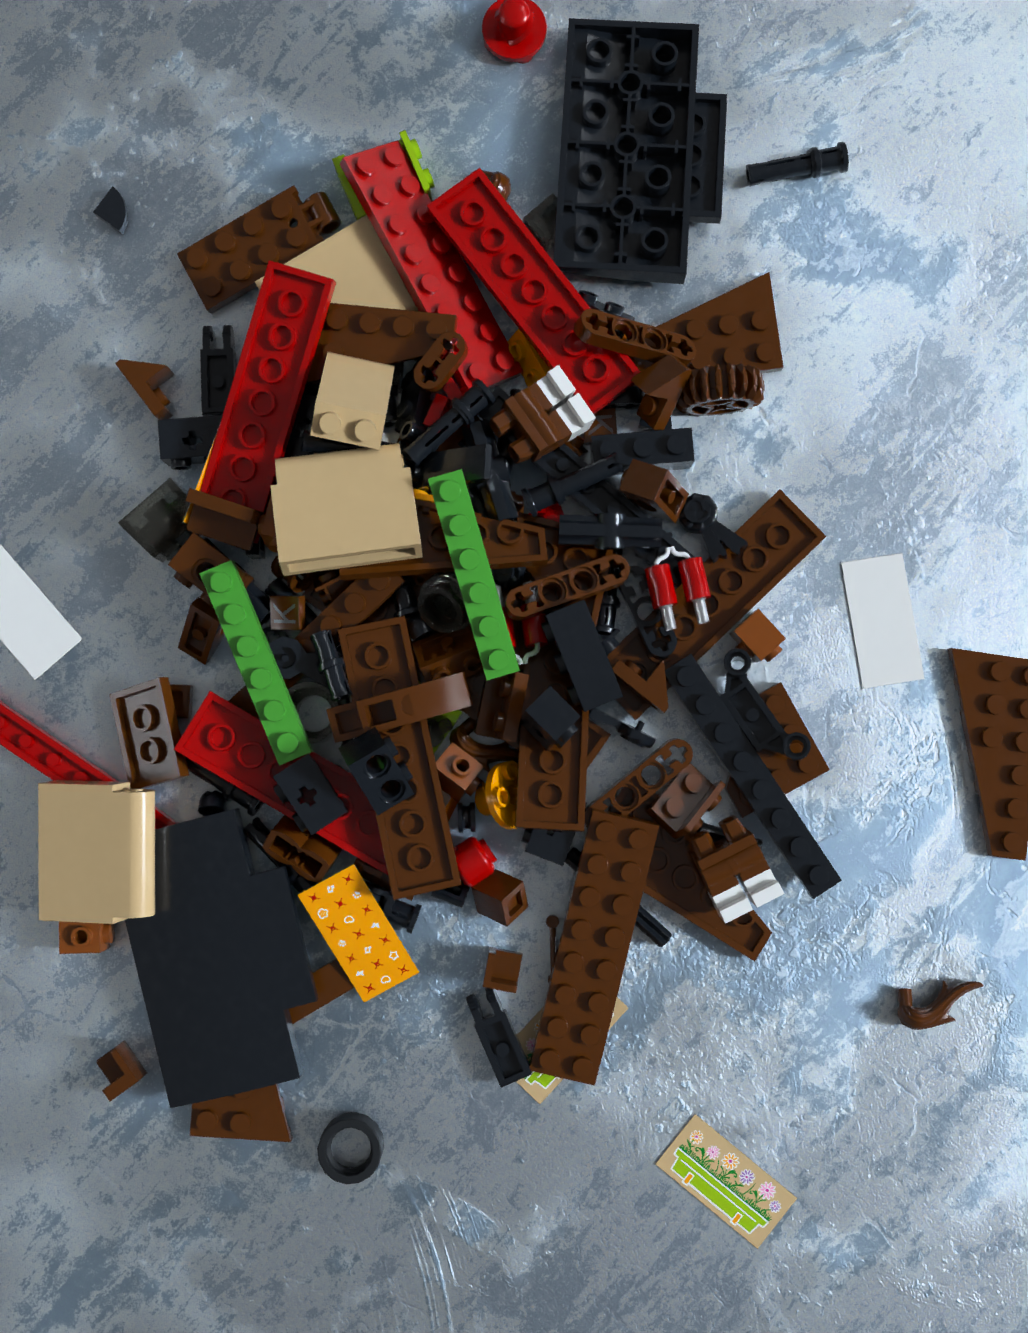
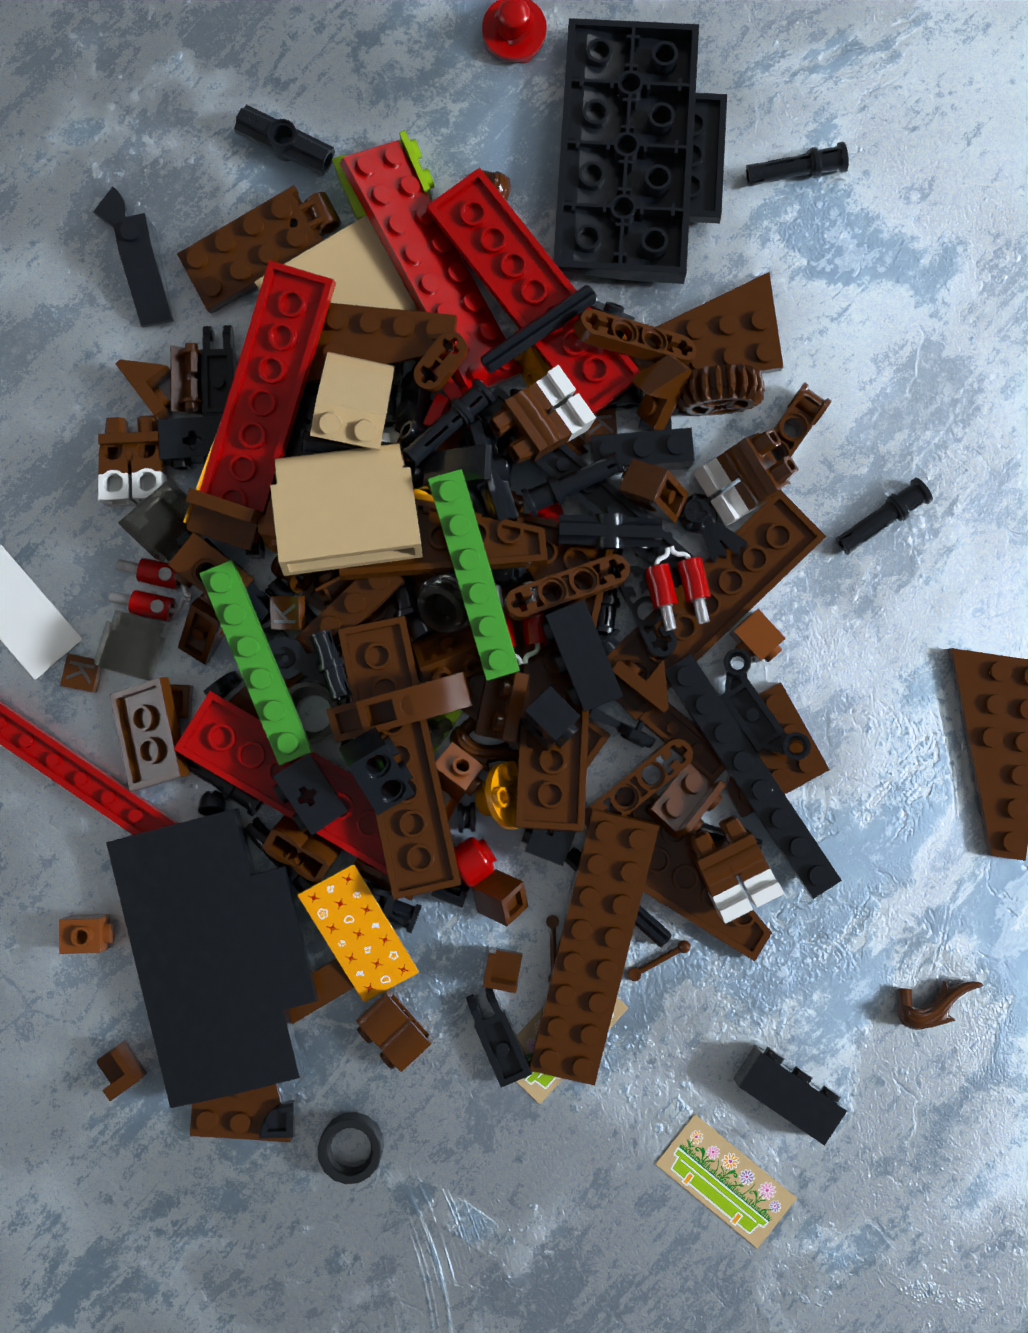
tan piece [38,780,155,924] -> none
clear smoke panel [523,193,557,252] -> none
white sticker [841,553,925,689] -> none
none -> reddish brown tile [60,653,103,693]
none -> clear smoke piece [93,609,166,681]
none -> reddish brown hips [98,415,171,507]
none -> red piece [108,558,193,622]
none -> black slope [112,213,174,328]
none -> reddish brown hinge [170,343,202,415]
none -> black tile [203,671,243,698]
none -> black piece [234,104,335,176]
none -> black tile [259,1100,295,1138]
none -> reddish brown brick [356,989,434,1072]
none -> black axle [480,285,597,373]
none -> reddish brown hinge [628,940,691,981]
none -> reddish brown tile [637,702,725,784]
none -> reddish brown hips [693,429,799,526]
none -> black brick [733,1045,847,1146]
none -> reddish brown piece [772,382,832,461]
none -> black pin [836,477,933,555]

